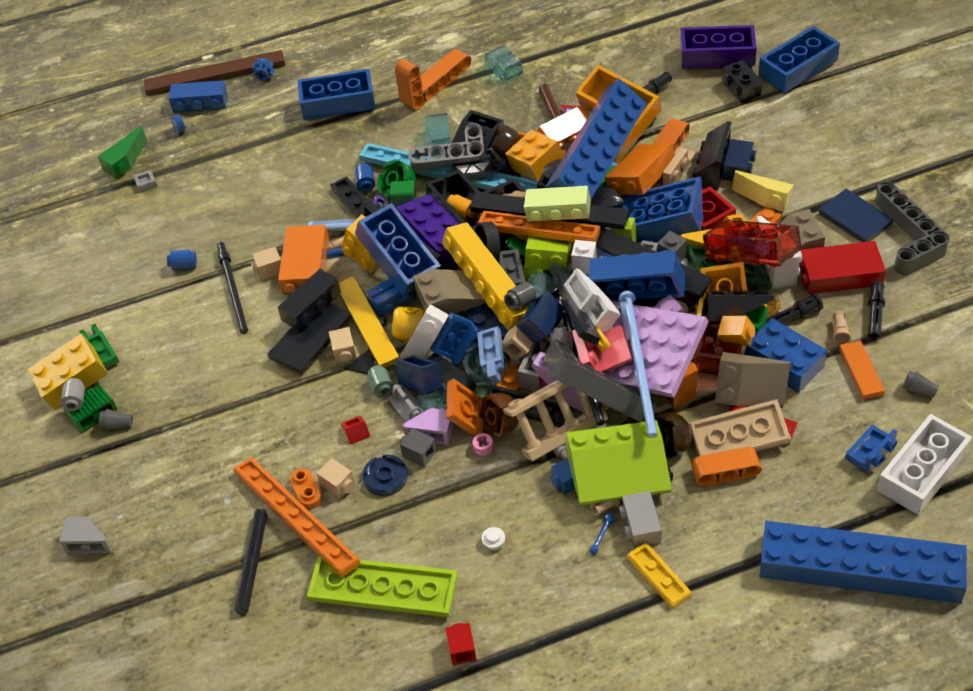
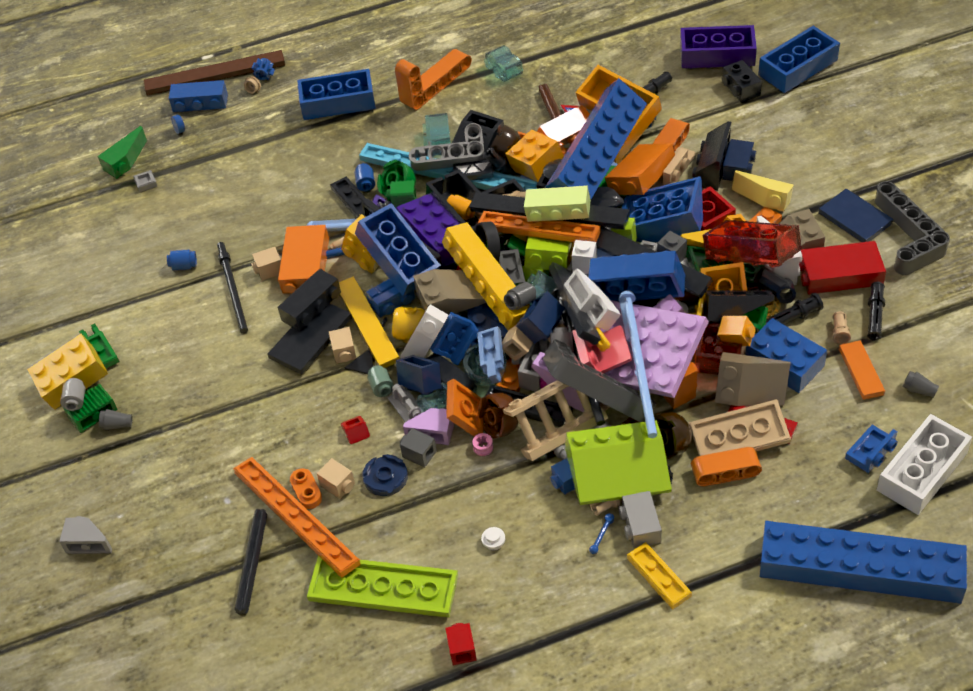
none -> tan plate [244,76,261,94]
none -> black piece [754,266,796,304]

